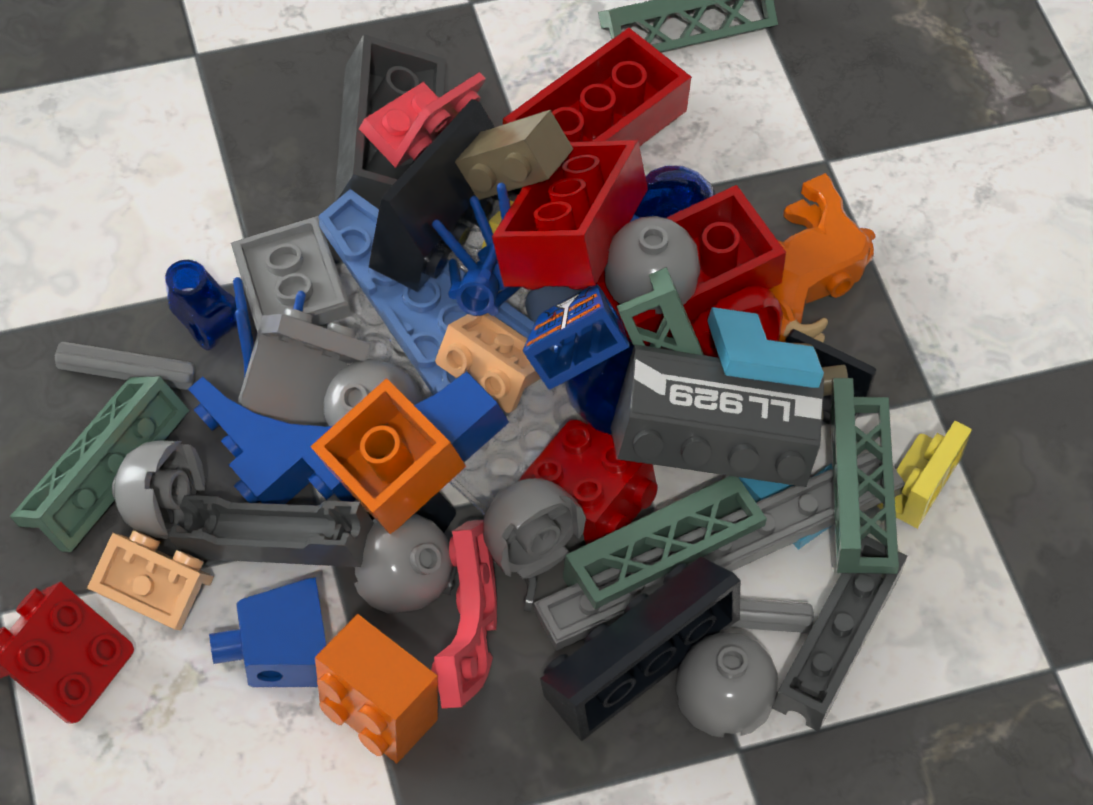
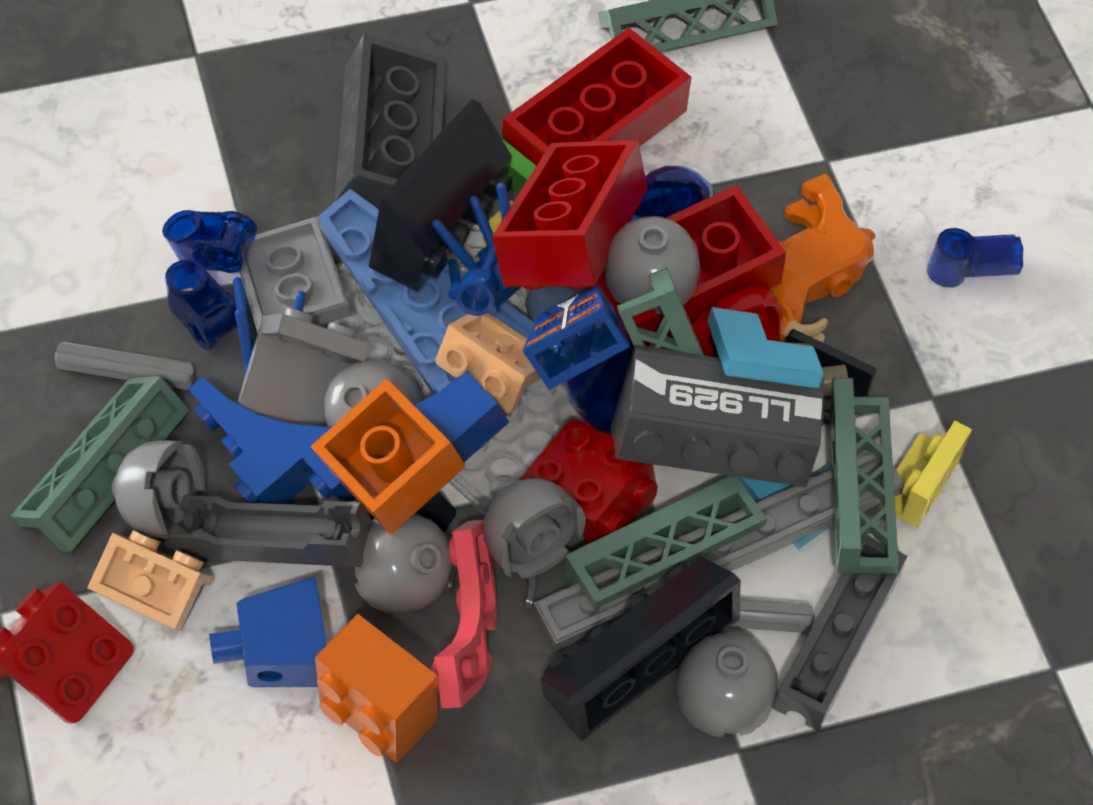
coral bracket [359,72,486,168] -> none
dark tan brick [455,110,573,200] -> none
none -> clear blue piece [162,210,258,273]
none -> clear blue piece [927,228,1024,288]

